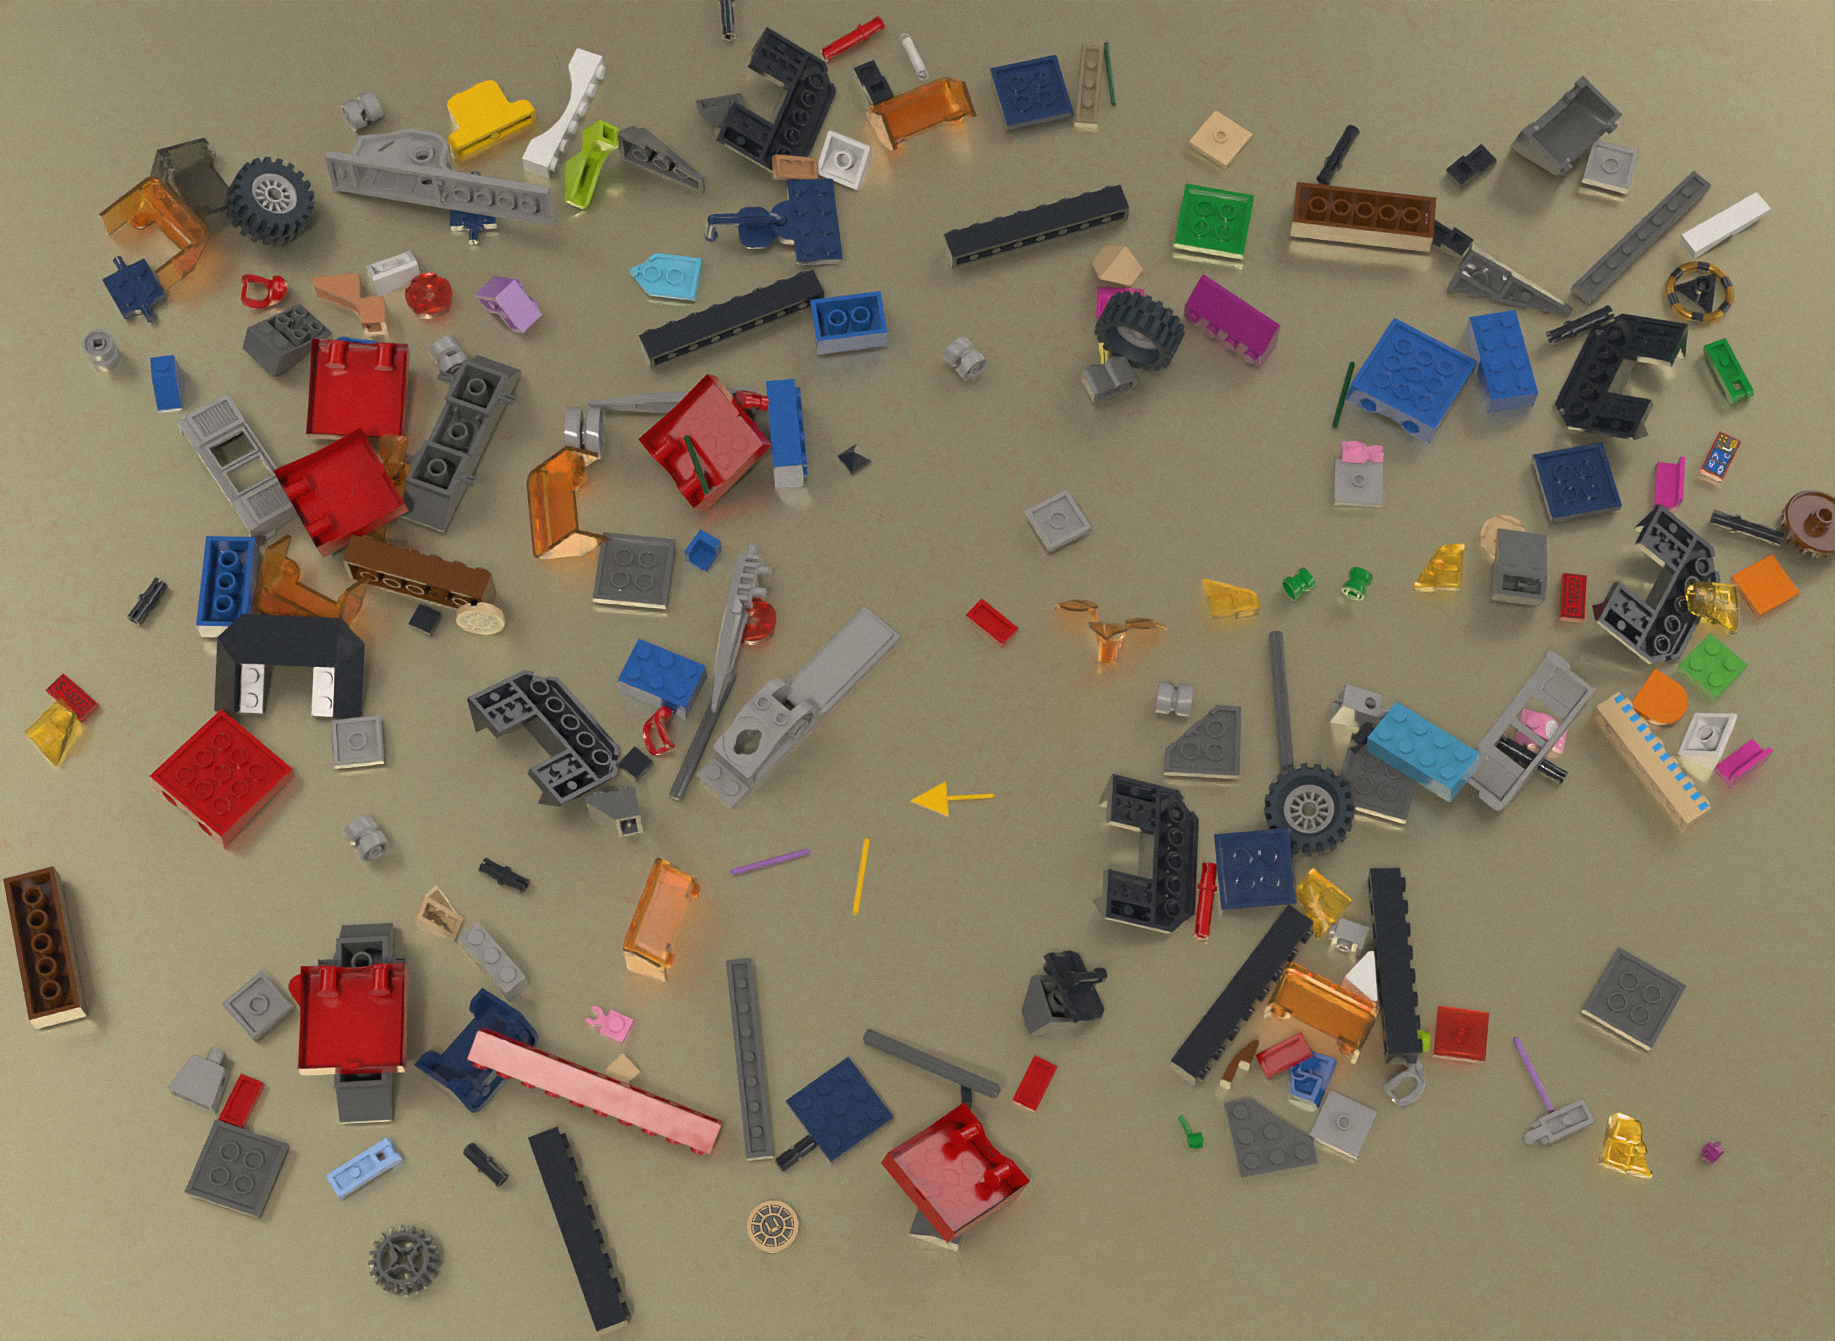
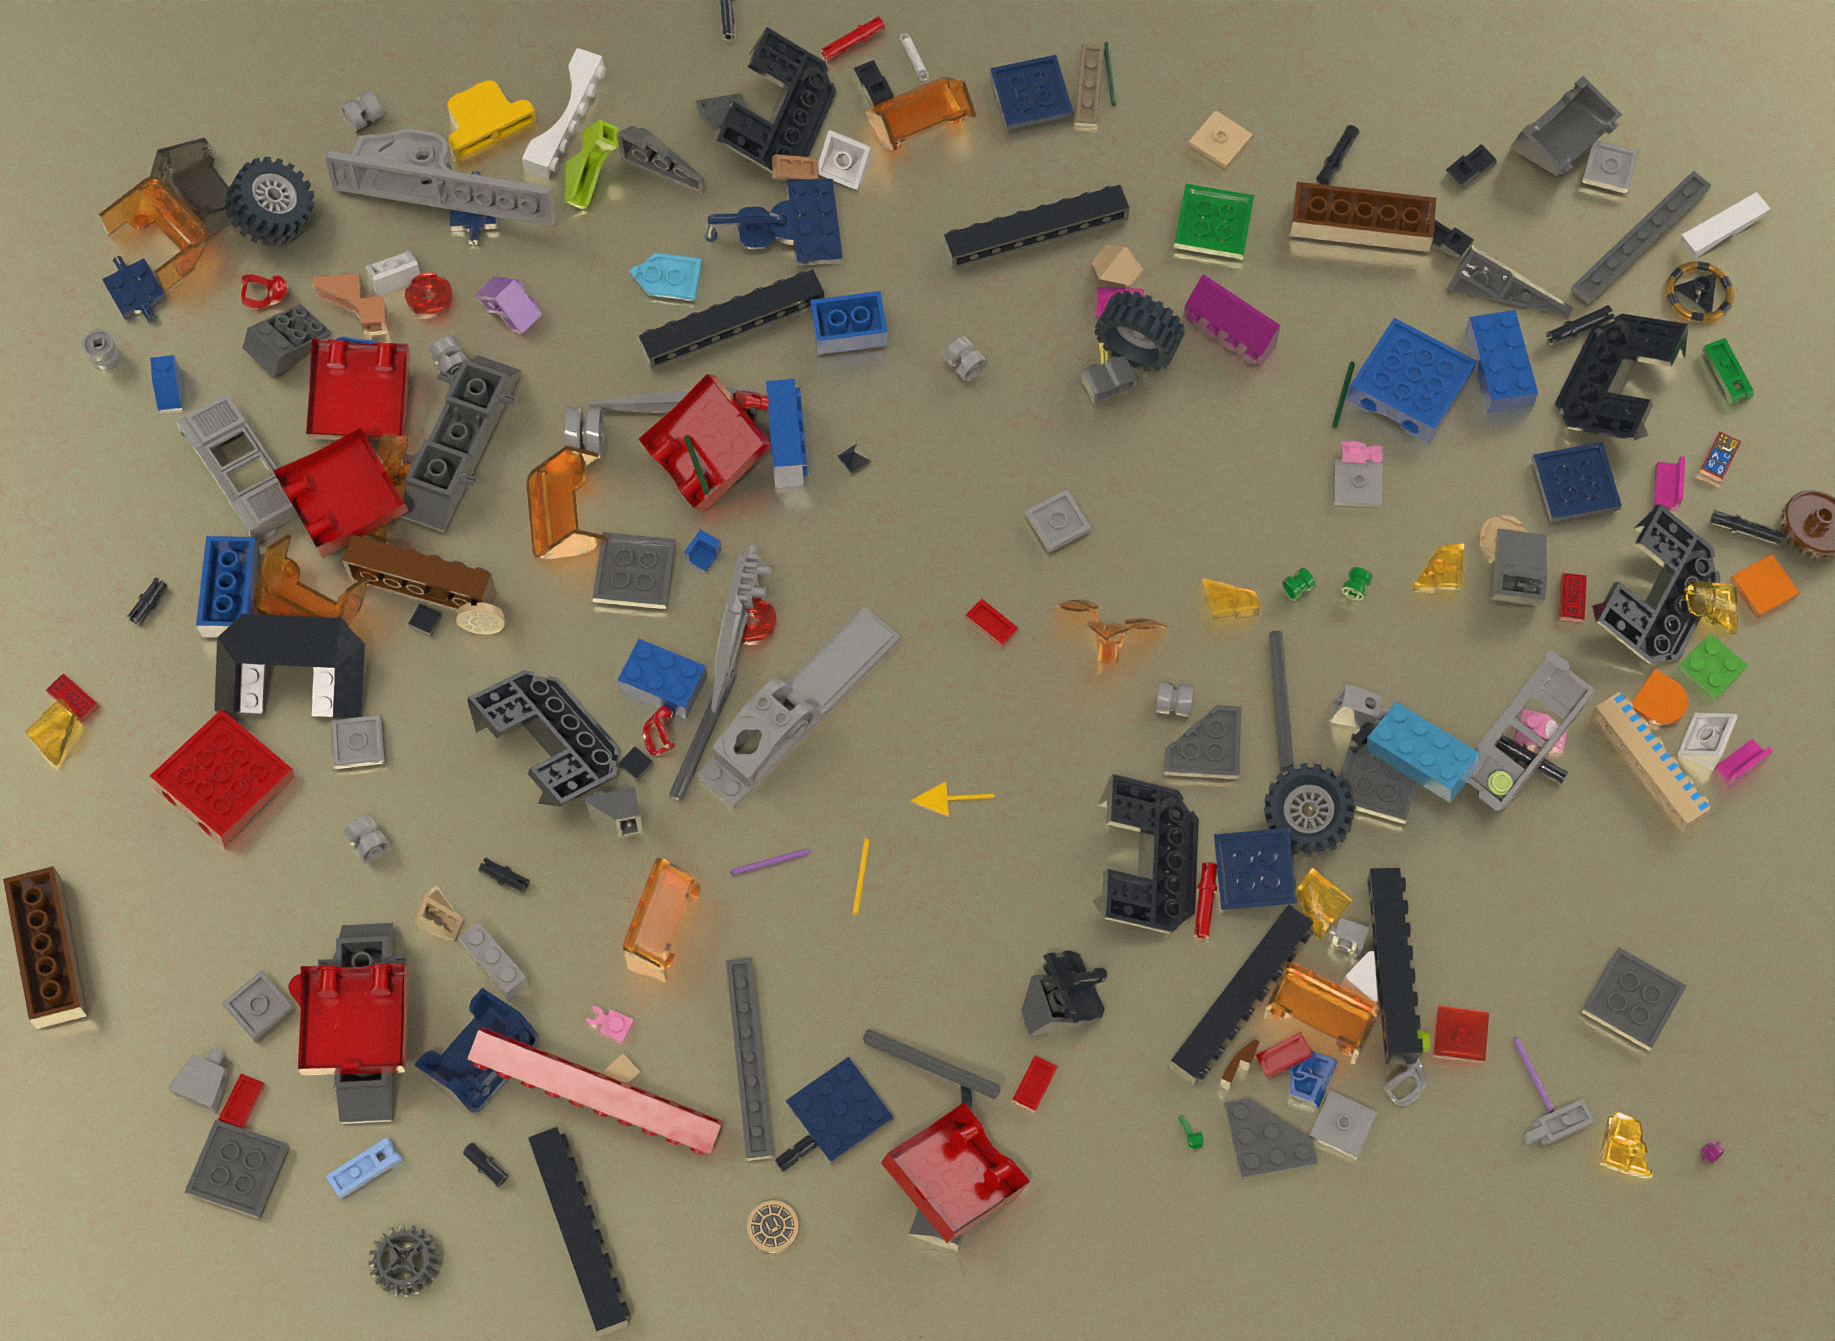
none -> yellowish green plate [1488,771,1513,796]

